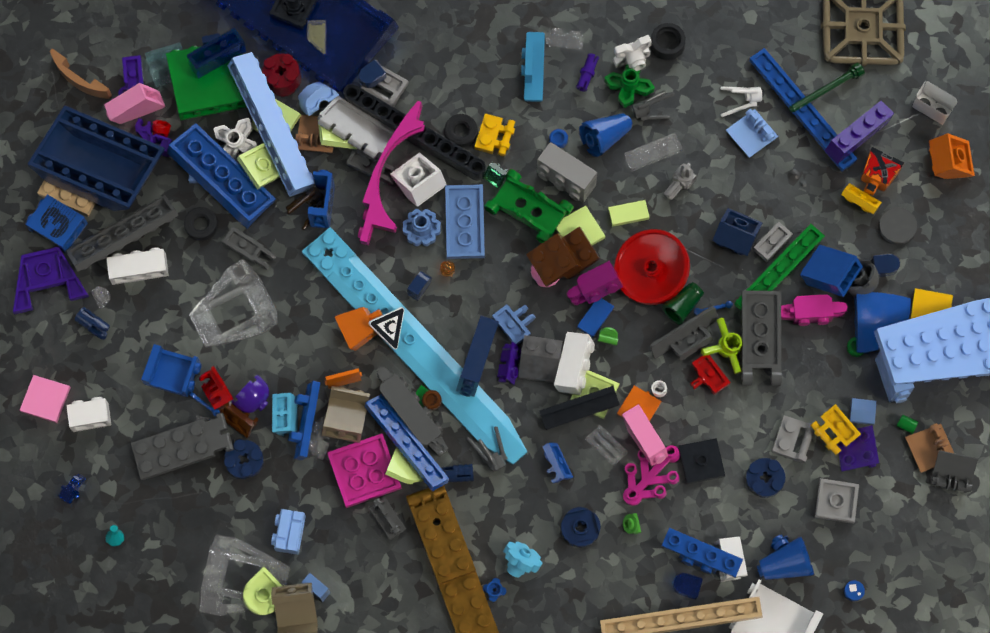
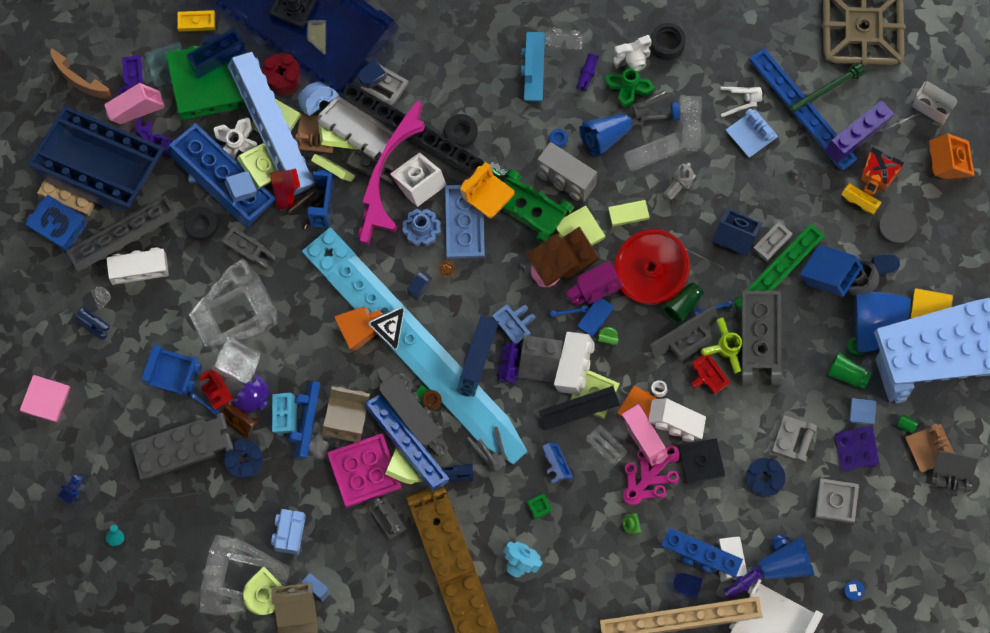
dark purple wing [13,246,89,315] -> none
white brick [67,397,111,432] -> none
red tile [152,120,171,137] -> none
orange piece [325,368,362,389] -> none
yellow plate [474,113,515,156] -> none
blue plate [483,578,506,602] -> none
dark blue plate [561,507,601,548] -> none
dark pink hinge [781,294,848,326] -> none
yellow plate [810,404,861,455] -> none
none -> yellow plate [178,10,215,32]
none -> clear plate [212,337,261,386]
none -> medium blue piece [225,171,257,203]
none -> red tile [270,168,300,210]
none -> yellowish green tile [311,154,356,182]
none -> light orange bracket [460,162,515,218]
none -> green tile [526,493,553,520]
none -> blue hinge [549,305,589,317]
none -> white brick [648,398,706,442]
none -> blue tile [671,102,680,121]
none -> clear plate [682,96,701,151]
none -> dark purple pin [723,567,762,600]
none -> green plant [826,352,872,389]

